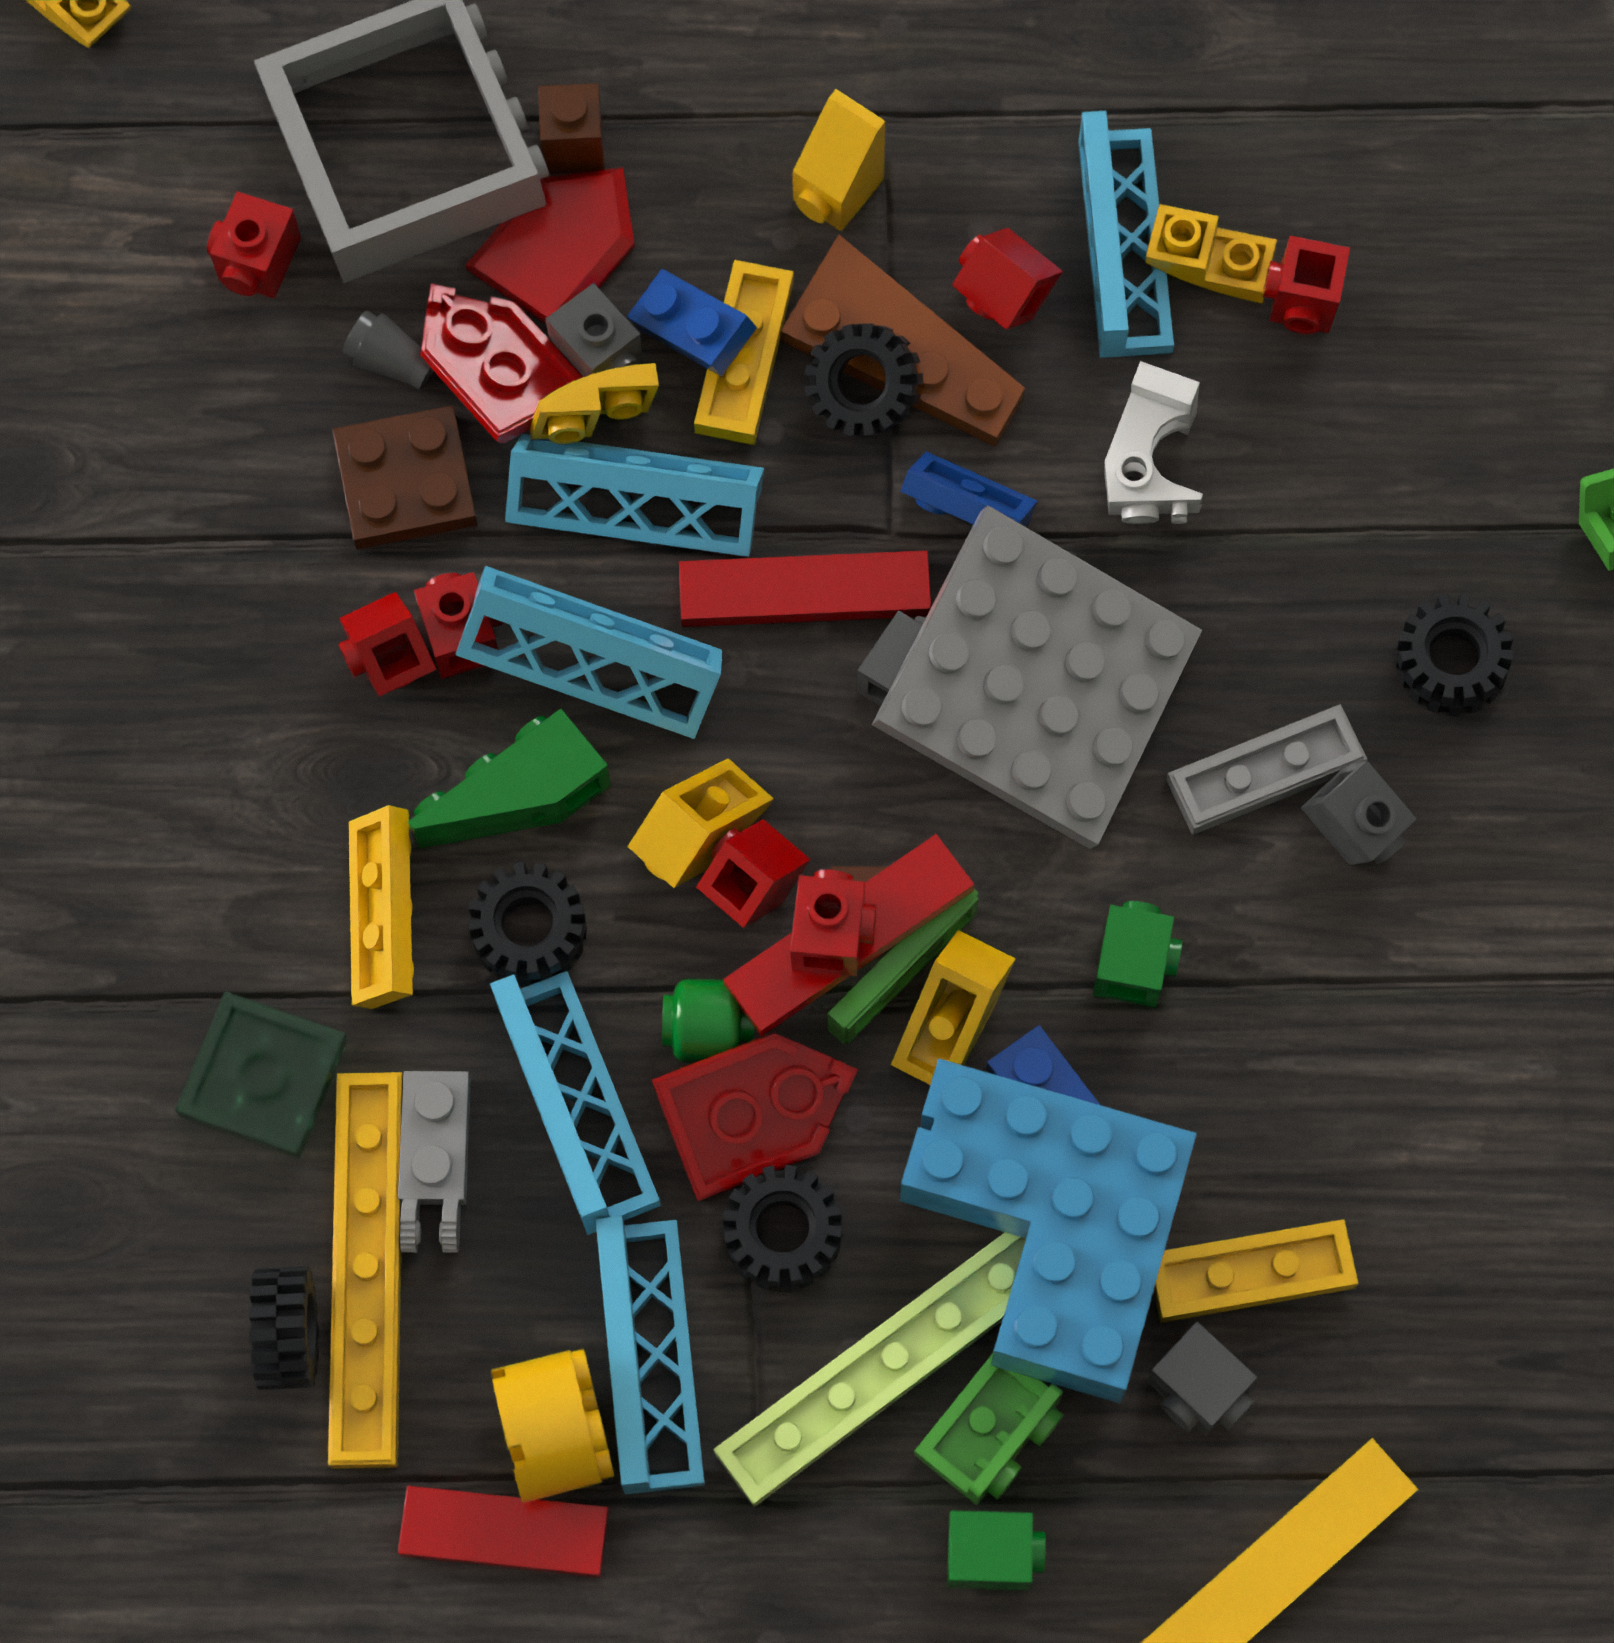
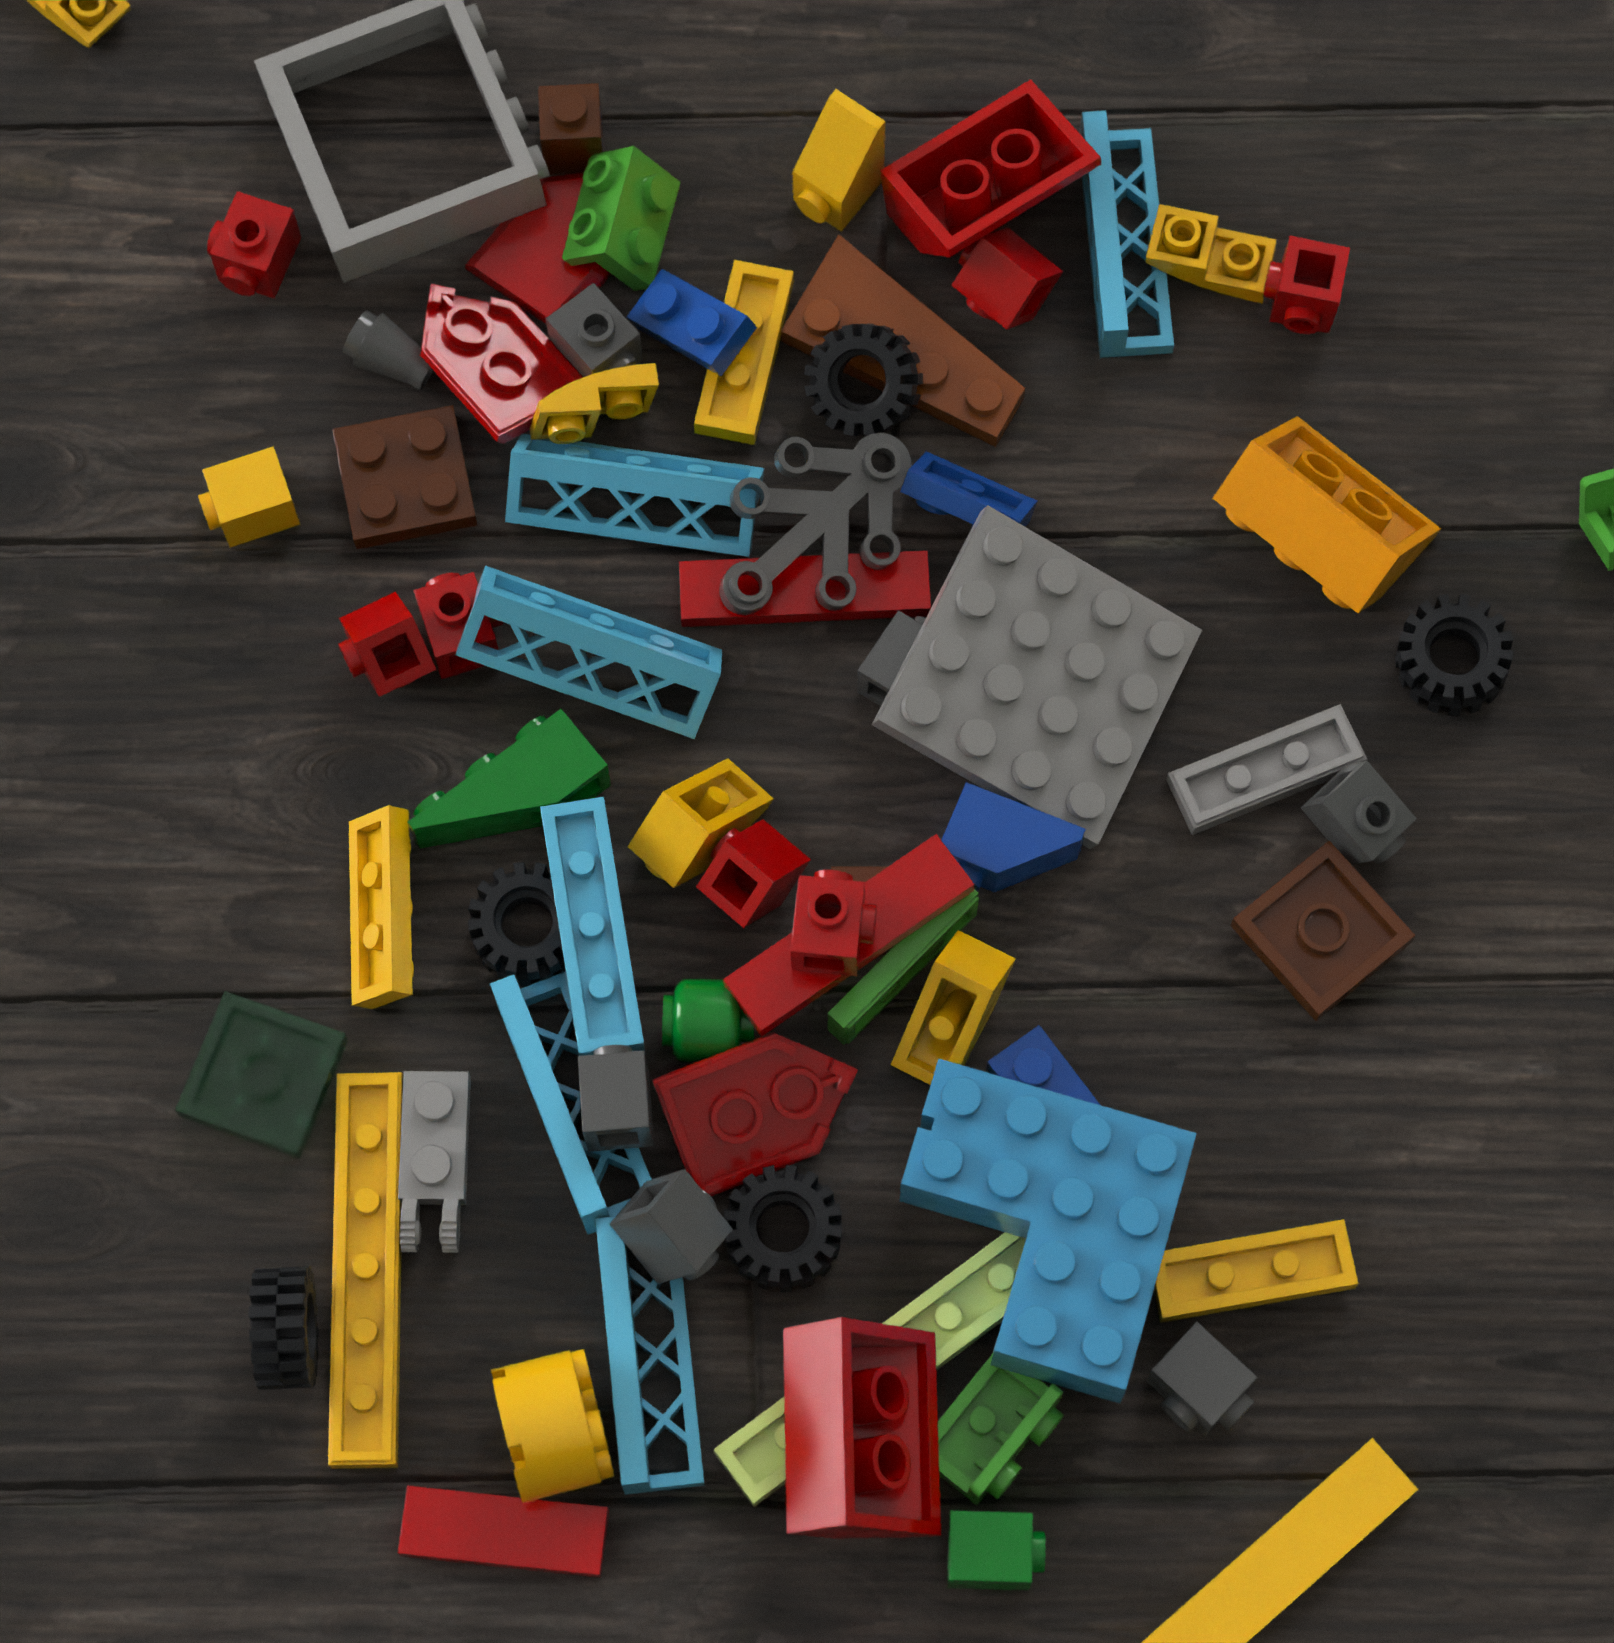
green brick [1093,901,1183,1008] -> none
white tile [1105,361,1203,524] -> none
none -> yellow brick [198,446,300,548]
none -> medium azure fence [540,797,645,1056]
none -> bright green bracket [562,146,680,291]
none -> dark grey brick [578,1045,654,1152]
none -> dark grey brick [610,1169,733,1284]
none -> dark grey plant [719,433,912,615]
none -> red slope [783,1317,941,1539]
none -> red slope [880,79,1101,257]
none -> blue slope [941,782,1086,892]
none -> light orange slope [1213,416,1441,613]
none -> reddish brown plate [1230,841,1416,1021]

